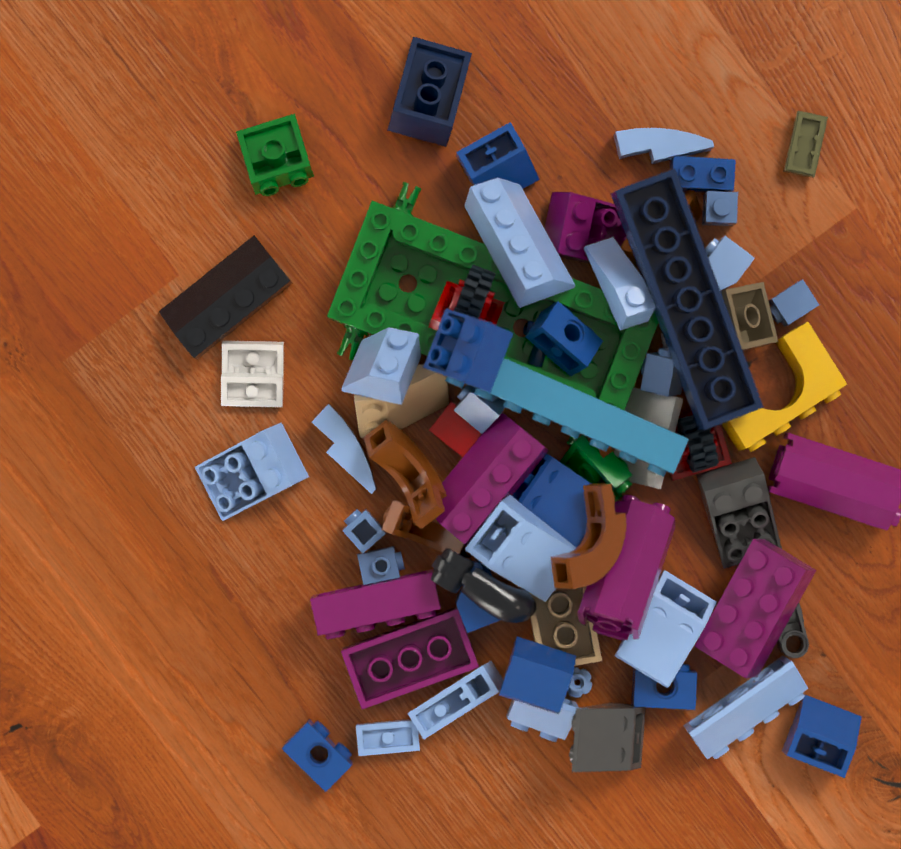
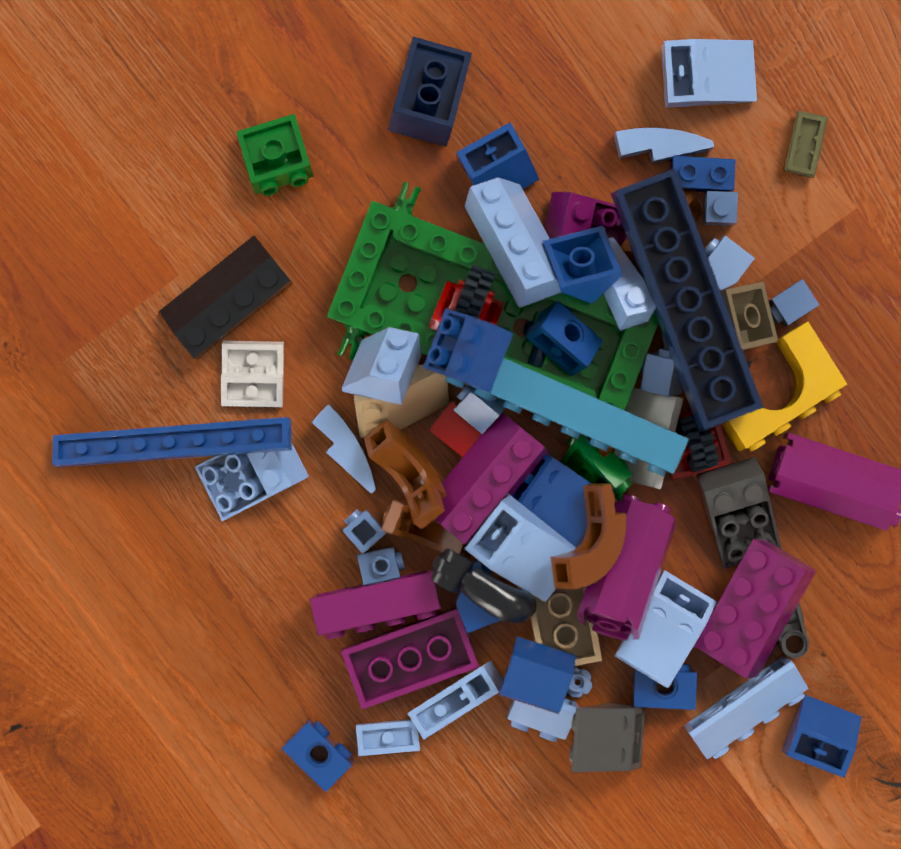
none -> blue plate [52,417,292,468]
none -> blue slope [543,226,622,303]
none -> light blue slope [661,39,757,108]

